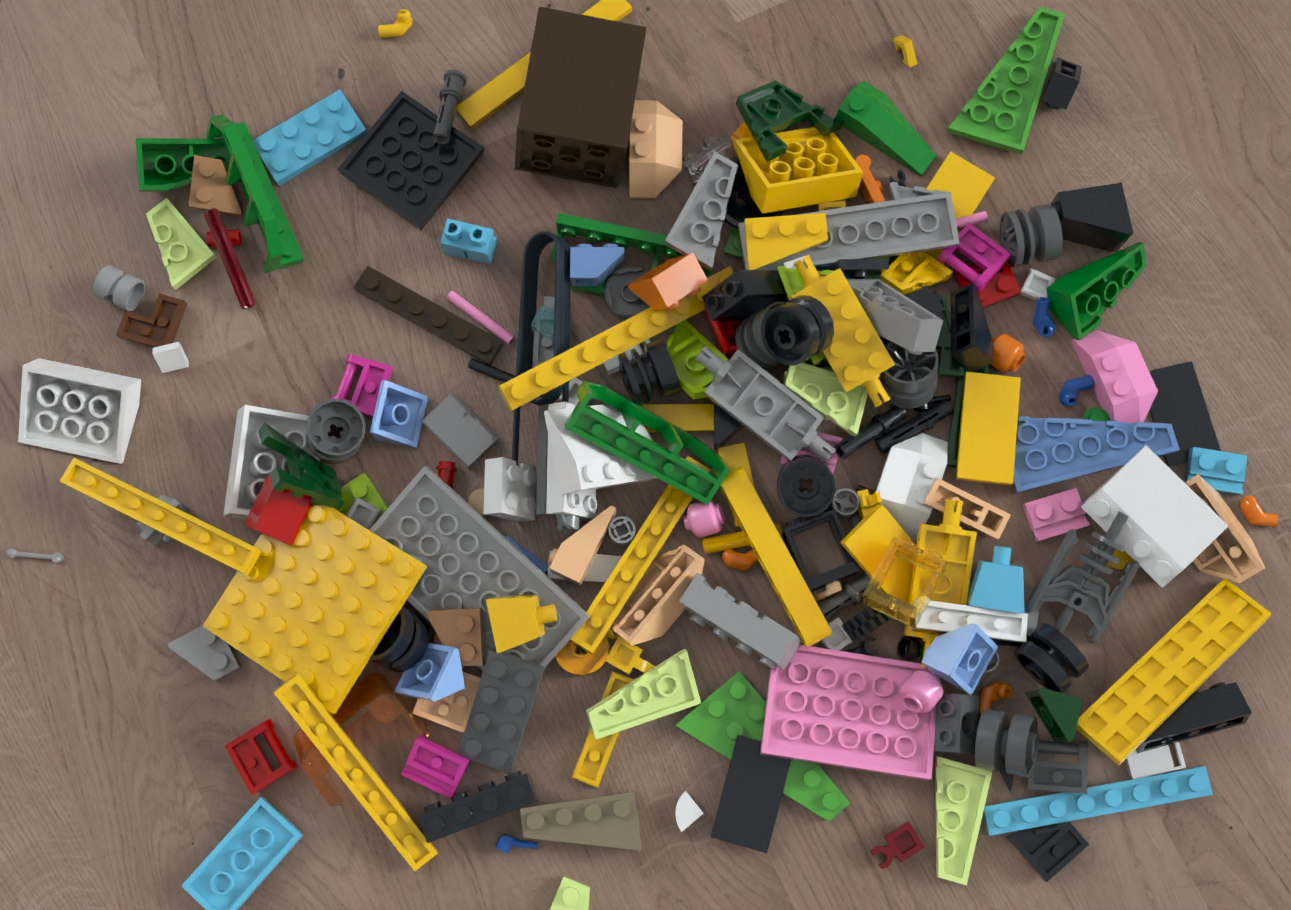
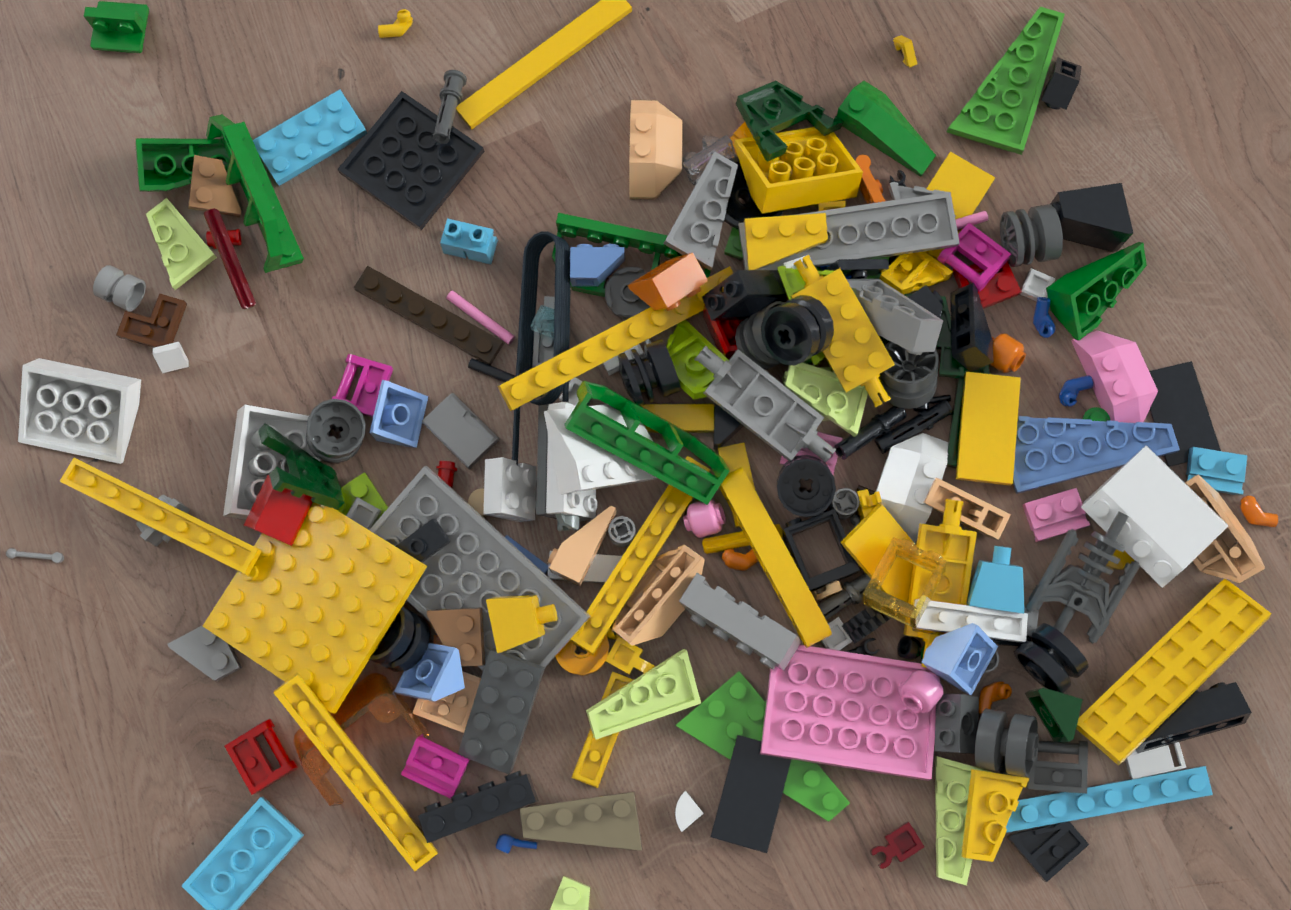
dark brown piece [514,4,647,188] -> none
none -> green bracket [84,1,149,53]
none -> black plate [396,519,451,563]
none -> yellow wing [961,769,1029,862]

